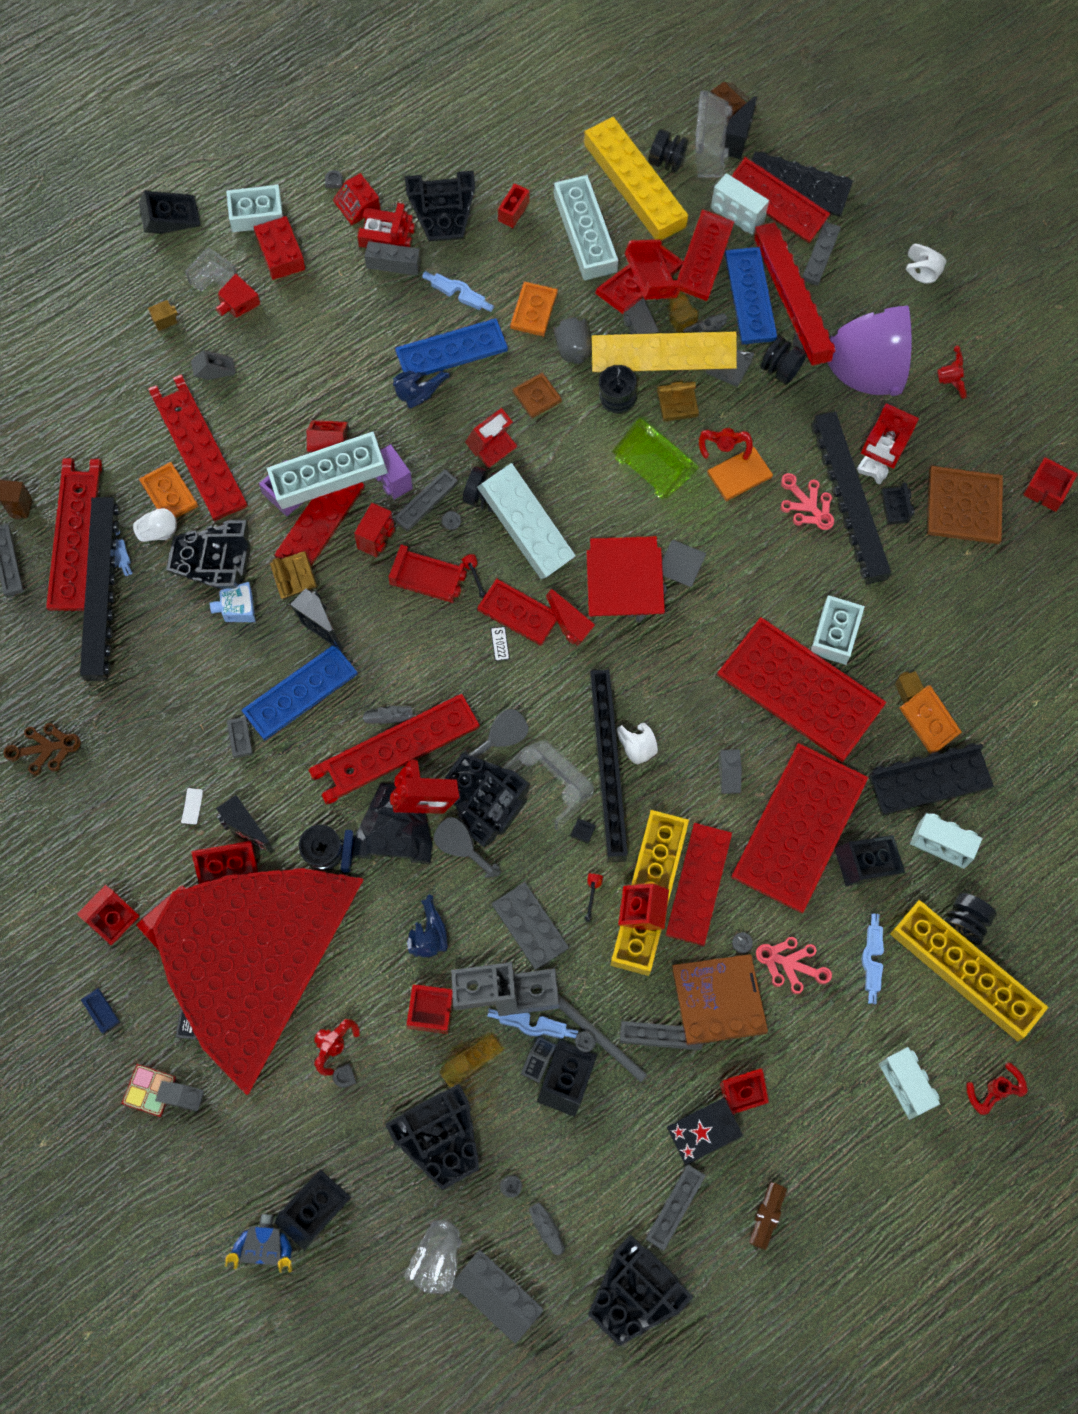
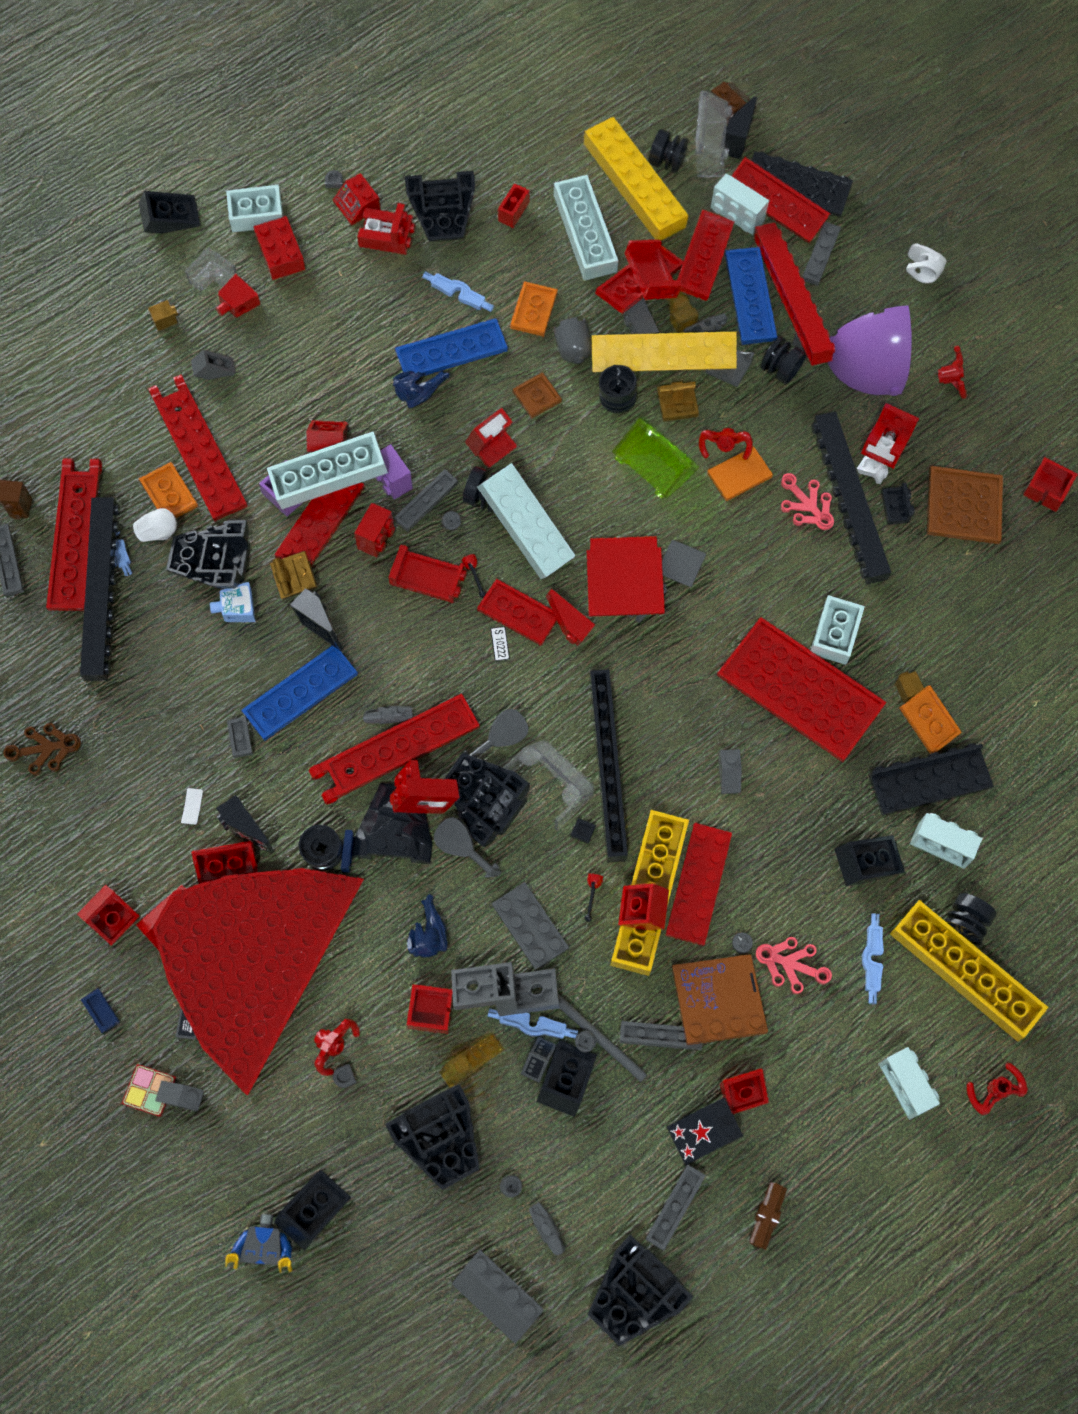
dark grey brick [365,242,421,276] -> none
clear hair [404,1220,462,1295] -> none
white helmet [617,723,658,765] -> none
red plate [731,743,869,914] -> none

